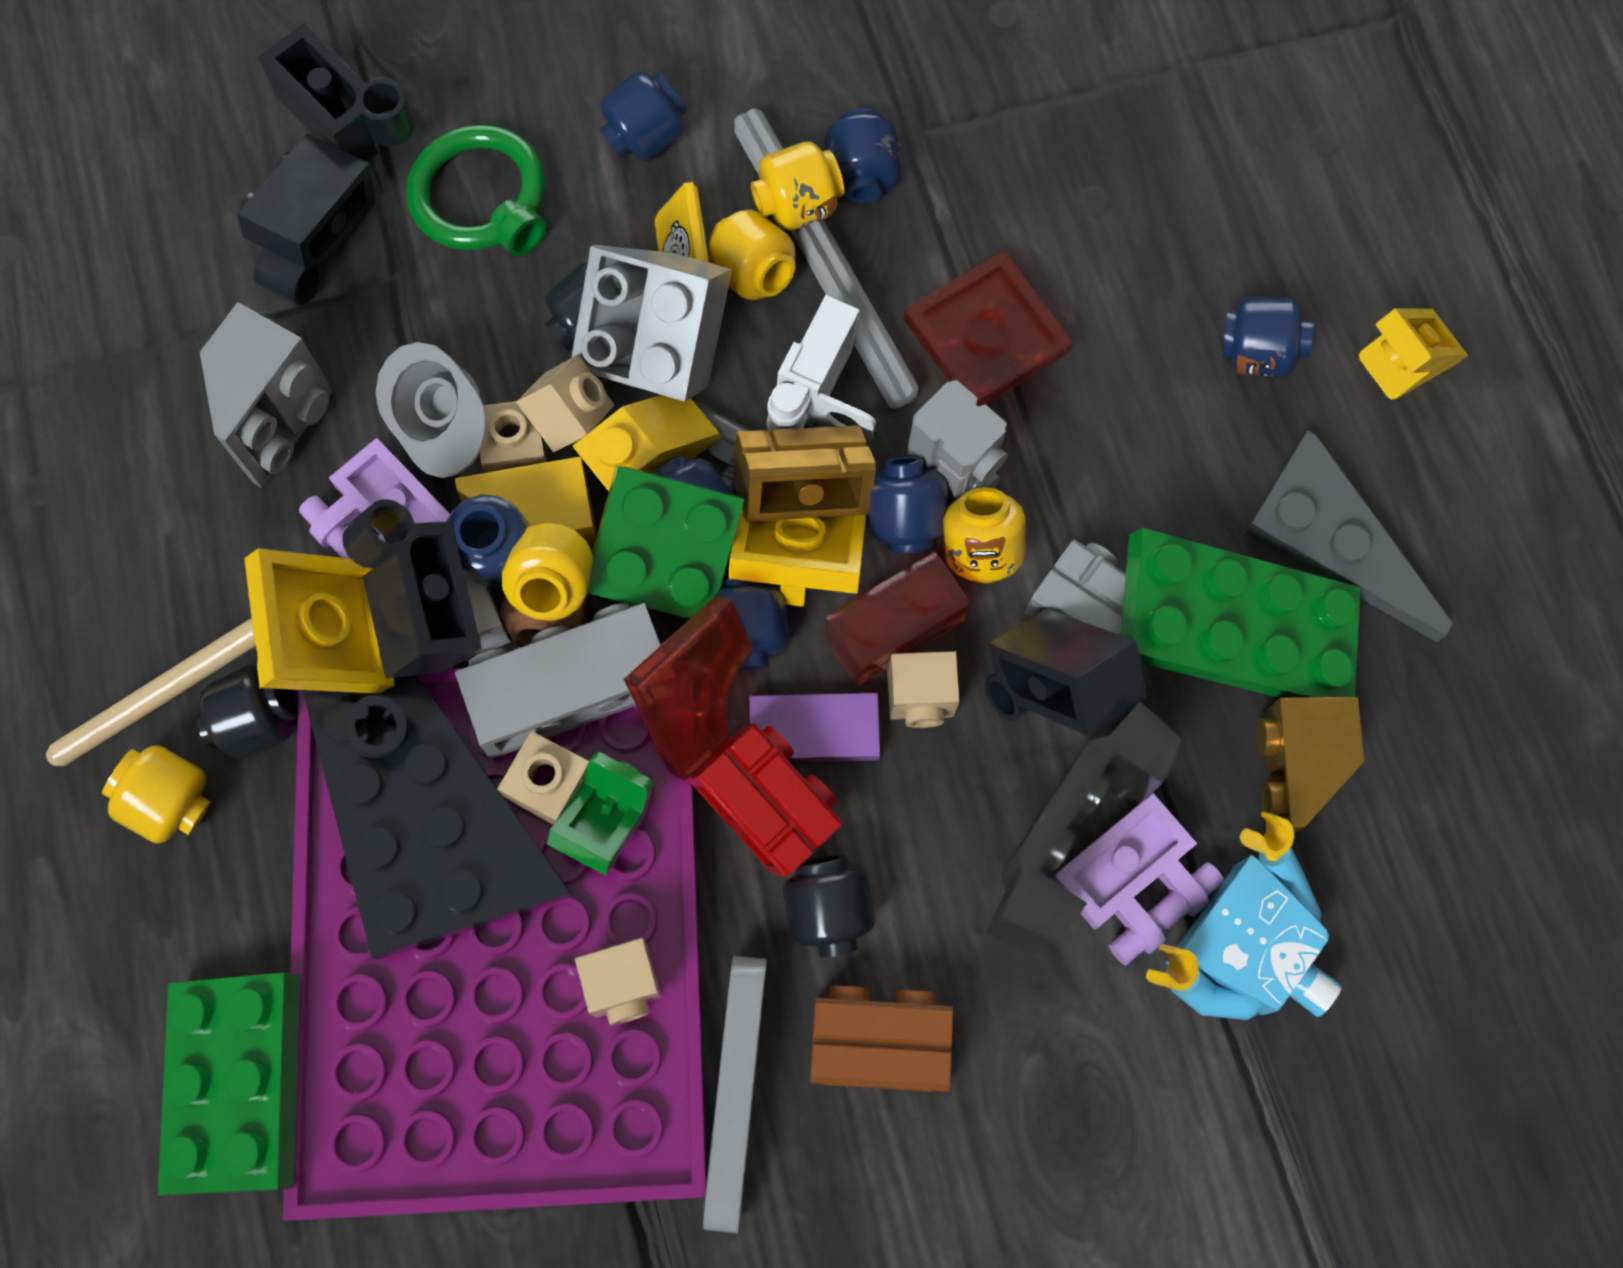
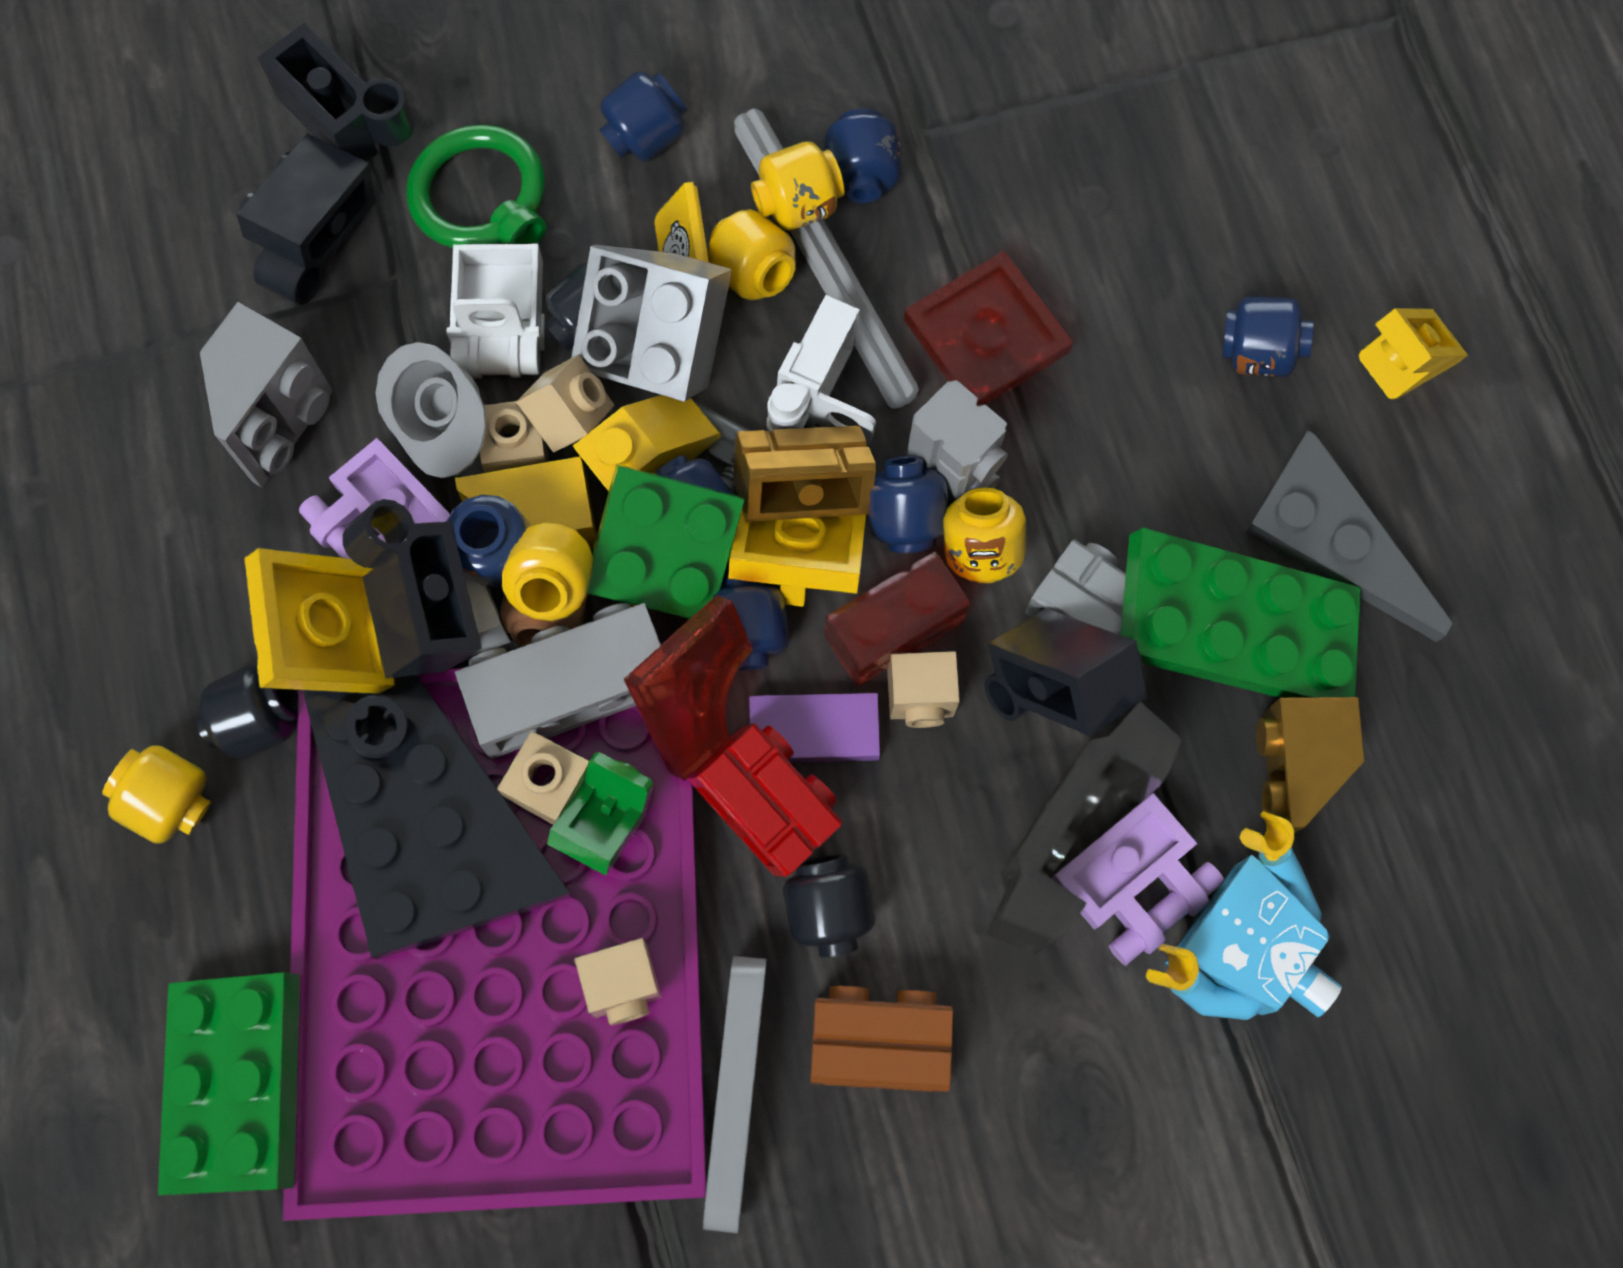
tan bar [46,618,256,766] -> none
none -> white piece [447,244,545,378]

